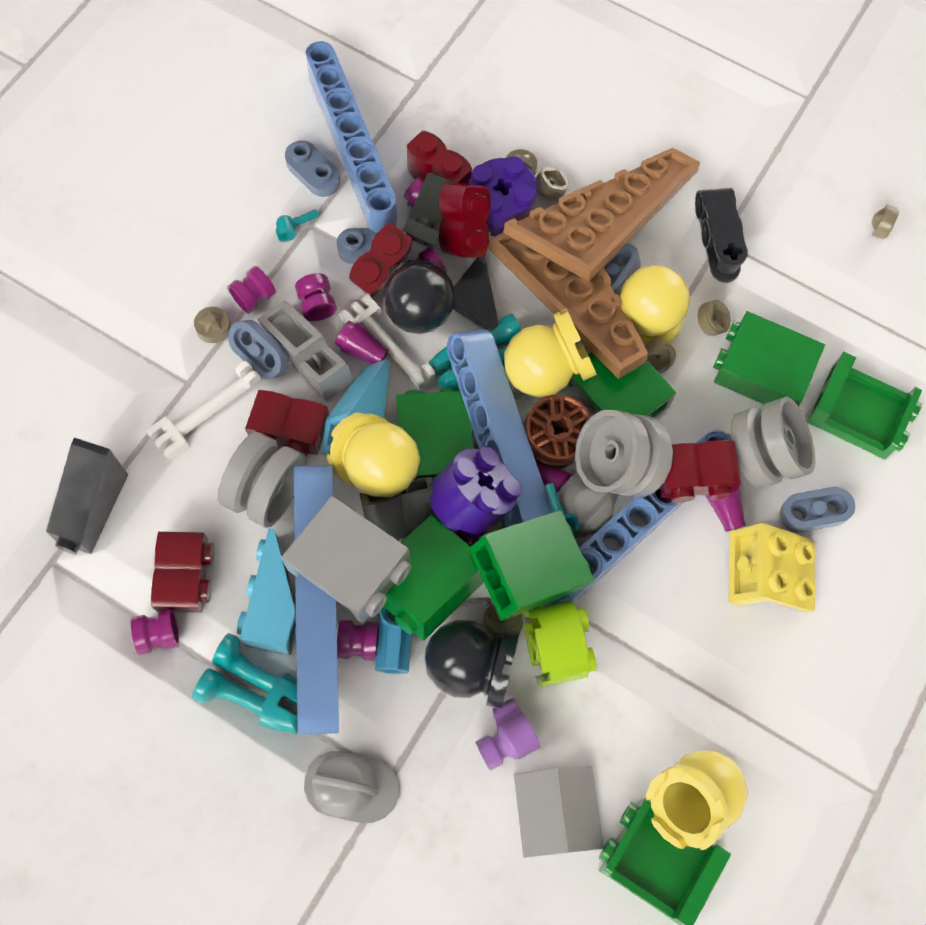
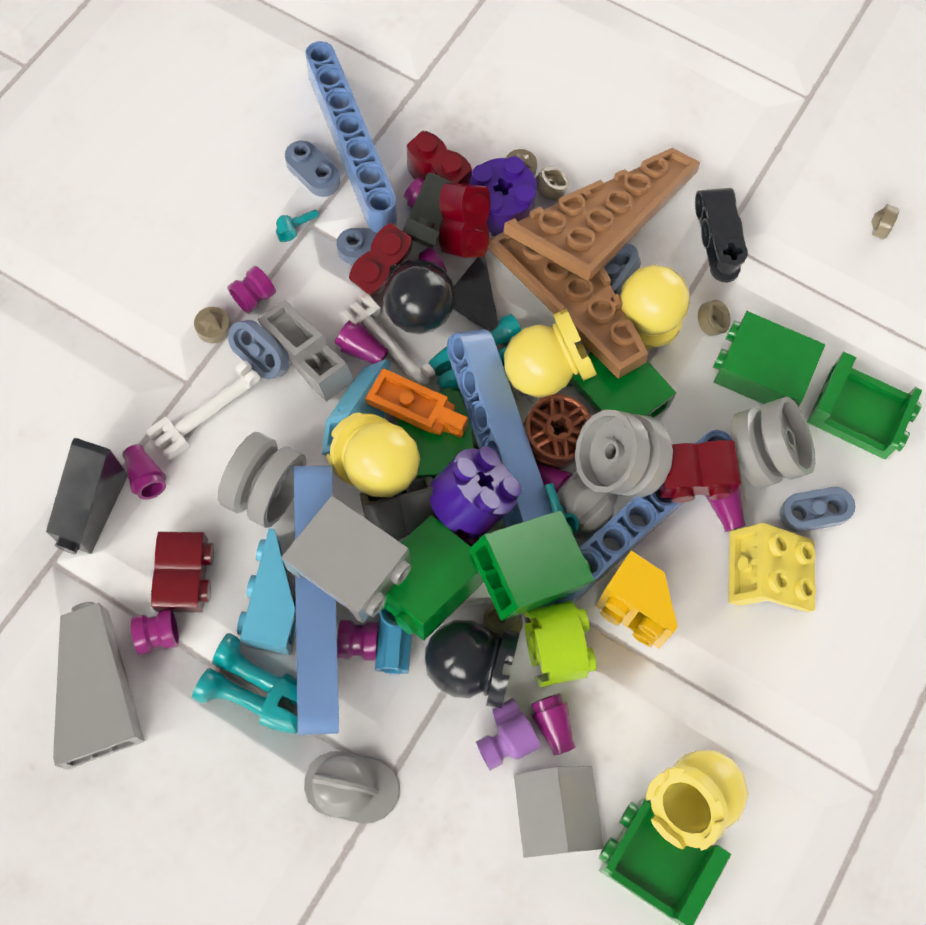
dark red brick [245,390,330,457] -> none
magenta wheel [295,273,337,321] -> none
dark tan tile [644,338,676,374] -> none
none -> light grey slope [53,602,145,770]
none -> magenta cone [122,444,166,500]
none -> orange hinge [365,369,468,438]
none -> magenta cone [531,693,576,756]
none -> yellow slope [596,551,678,649]

